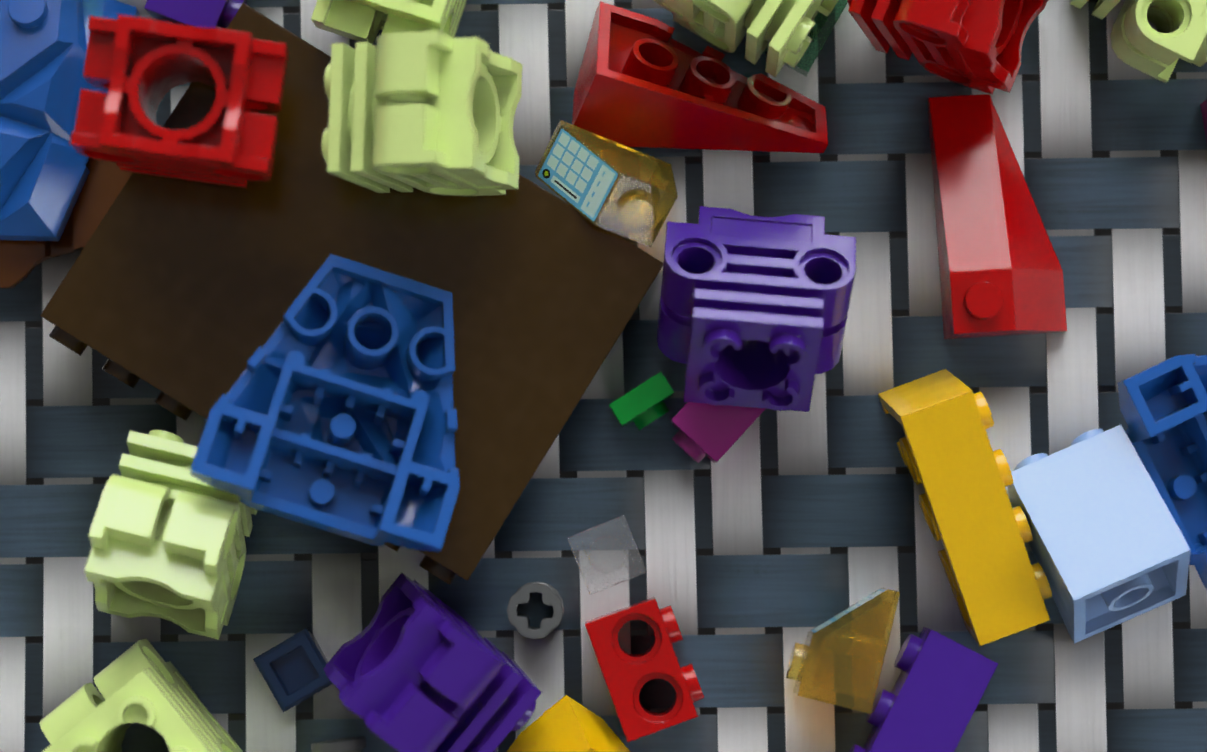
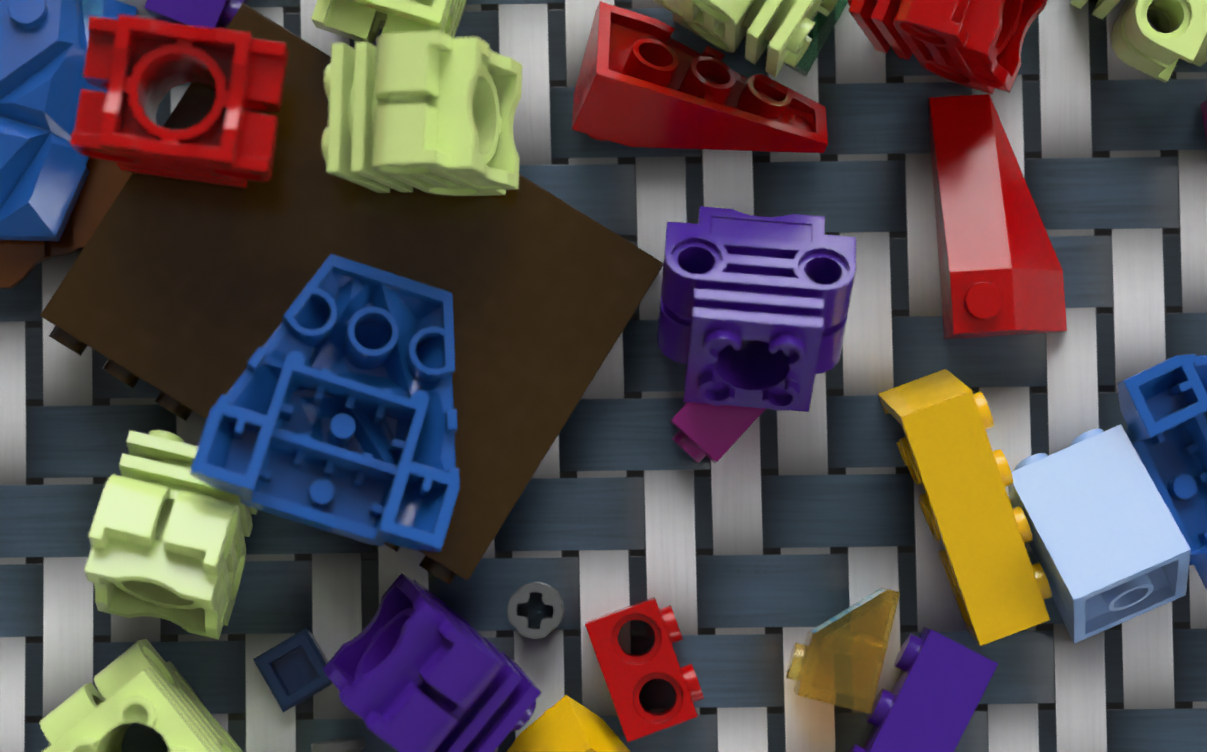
clear yellow slope [535,120,678,247] -> none
clear plate [567,515,647,595] -> none
green plate [609,372,674,430] -> none

